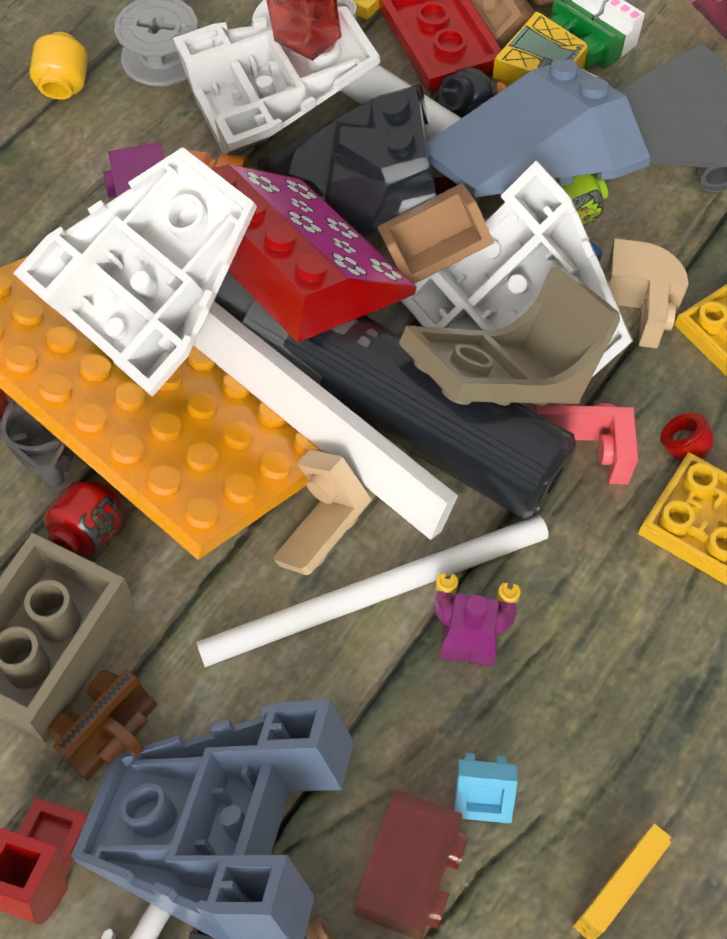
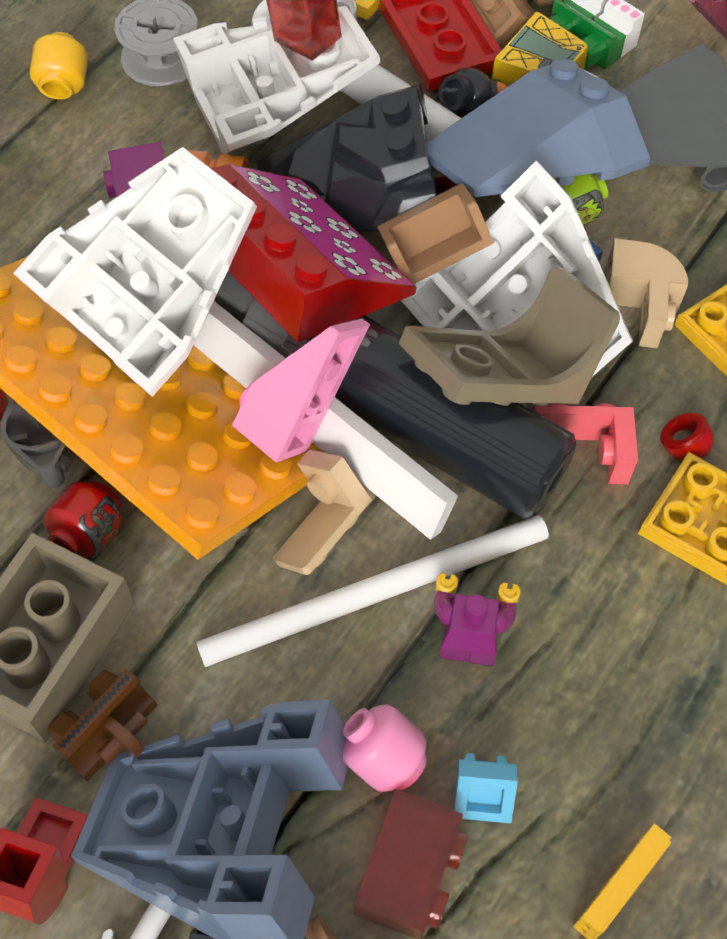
none -> bright pink slope [232,319,370,463]
none -> bright pink head [343,704,427,792]

